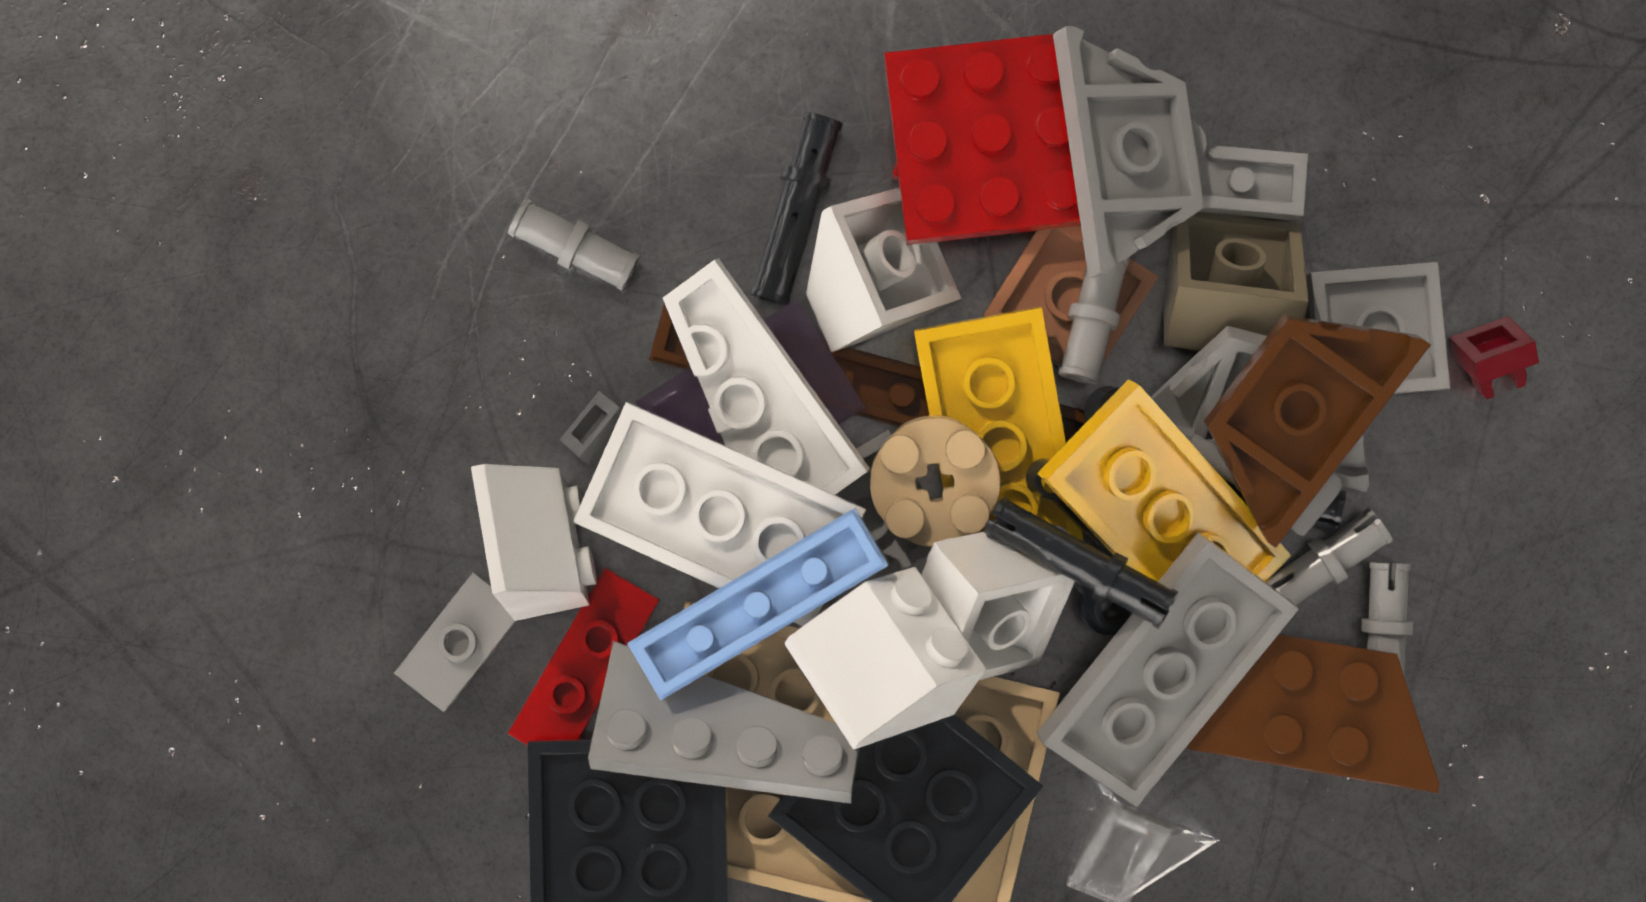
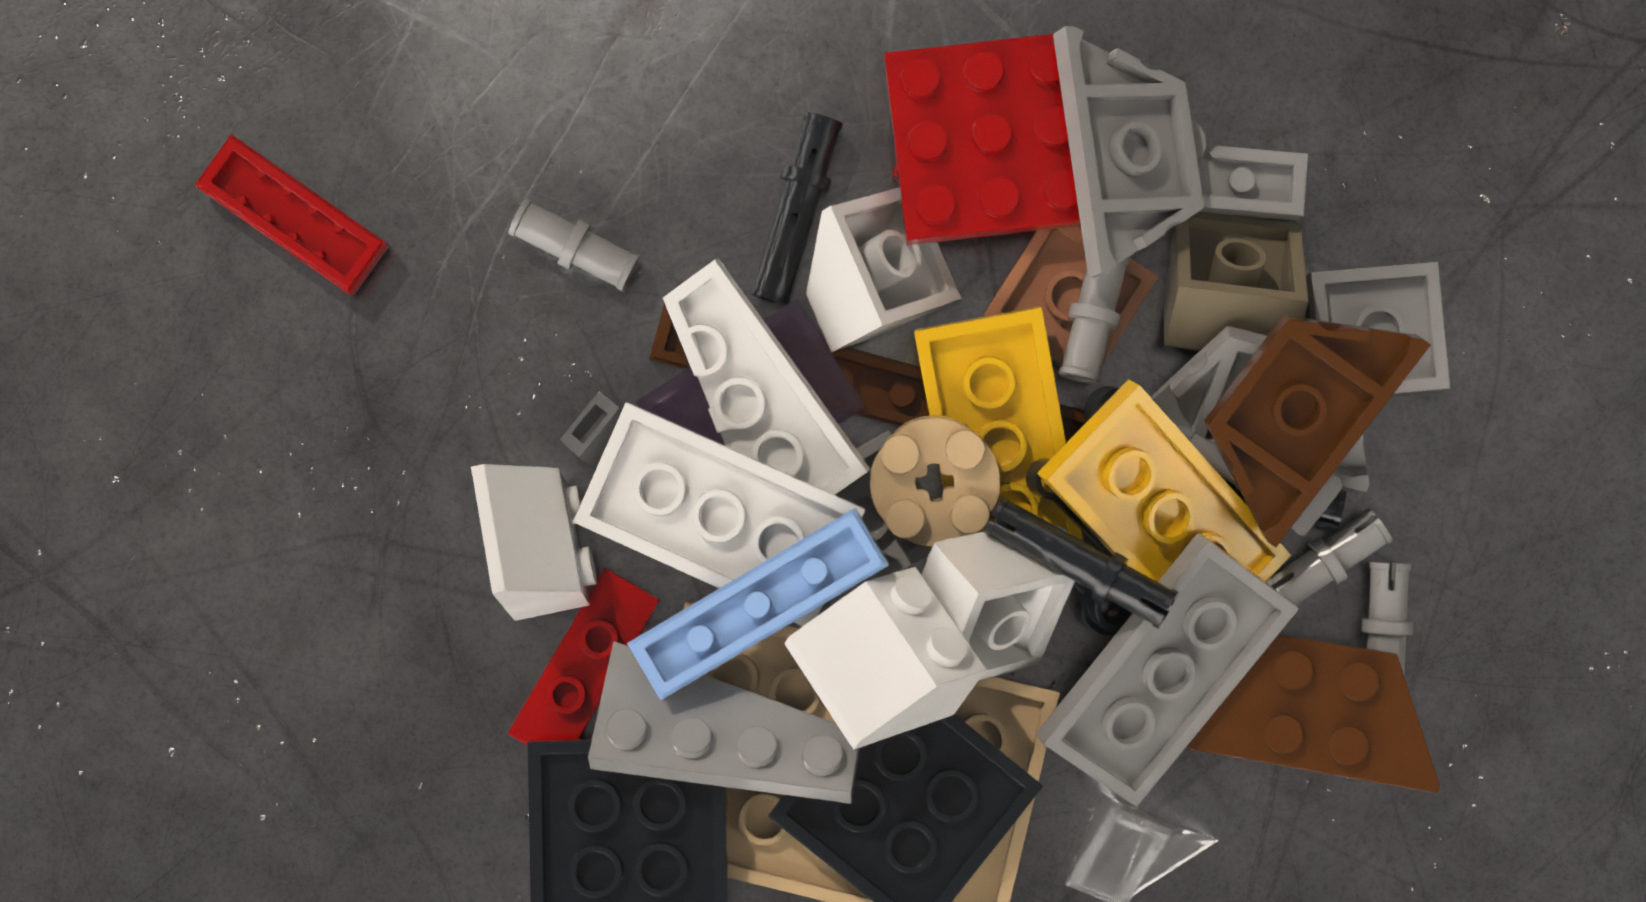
light grey plate [394,572,518,712] -> none
dark red tile [1449,316,1539,400] -> none
none -> red plate [194,134,390,297]

